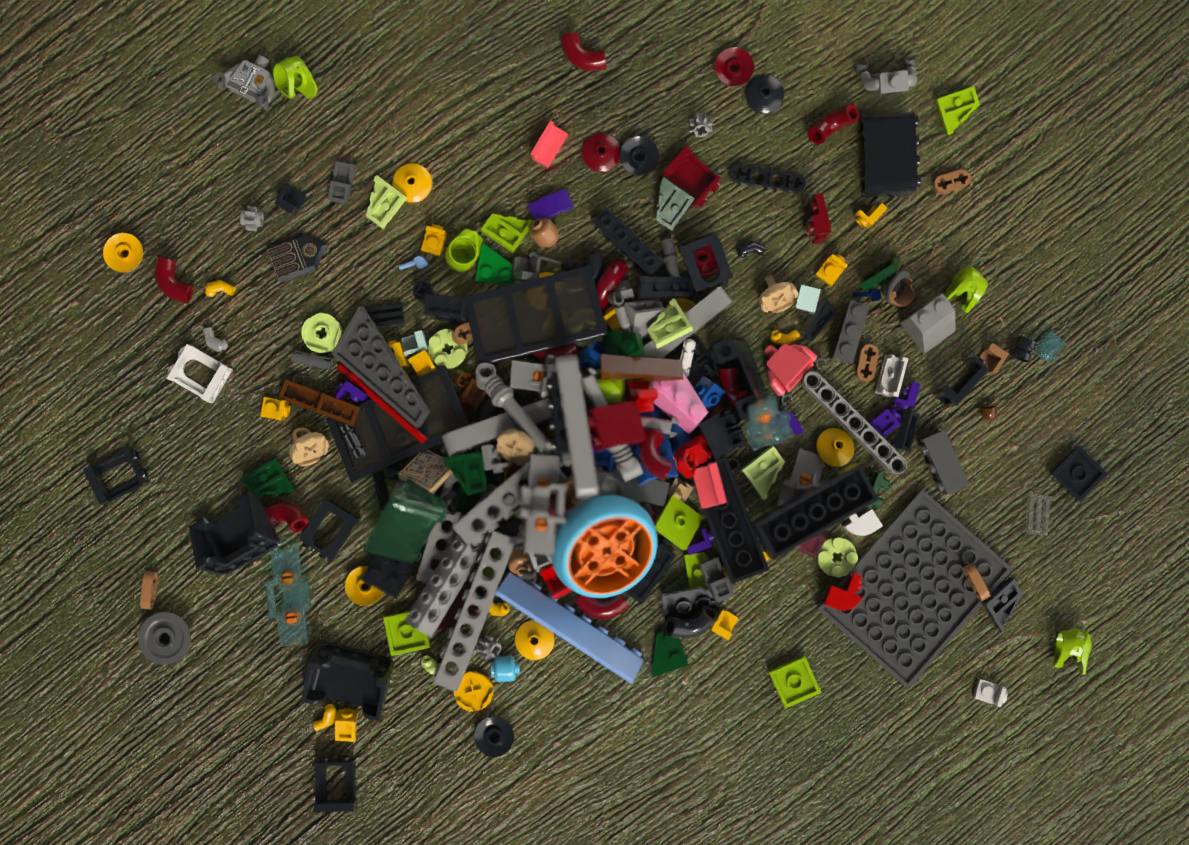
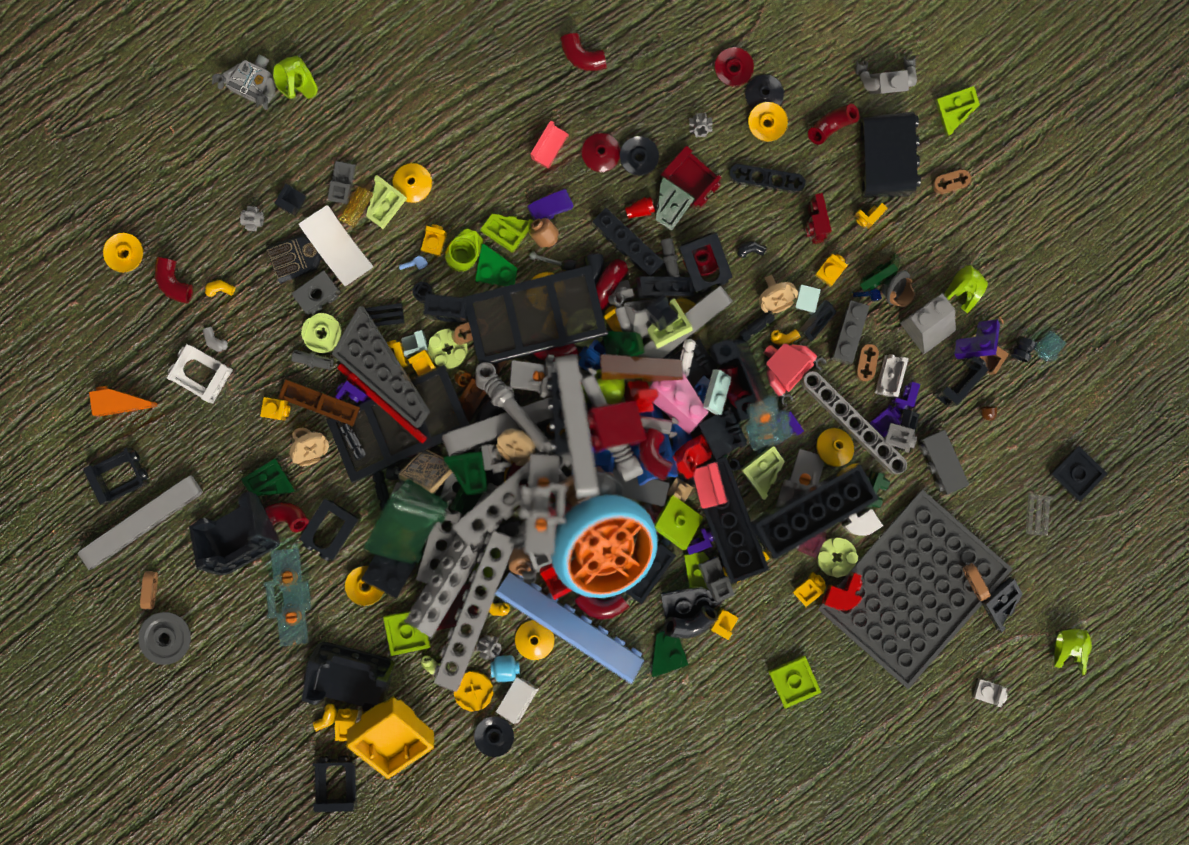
dark grey panel [511,257,541,282] -> none
none -> light grey beam [77,475,203,570]
none -> orange slope [89,386,158,417]
none -> dark grey brick [291,271,341,315]
none -> white sticker [299,205,373,286]
none -> clear yellow tile [339,186,373,228]
none -> yellow container [347,697,434,779]
none -> white hinge [496,677,539,724]
none -> red cone [625,197,656,219]
none -> black panel [645,295,678,332]
none -> light aqua plate [703,370,732,415]
none -> black axle [739,311,775,341]
none -> yellow dish [748,102,788,142]
none -> yellow bracket [792,572,826,607]
none -> light grey bracket [885,423,917,453]
none -> dark purple plate [954,319,1000,359]

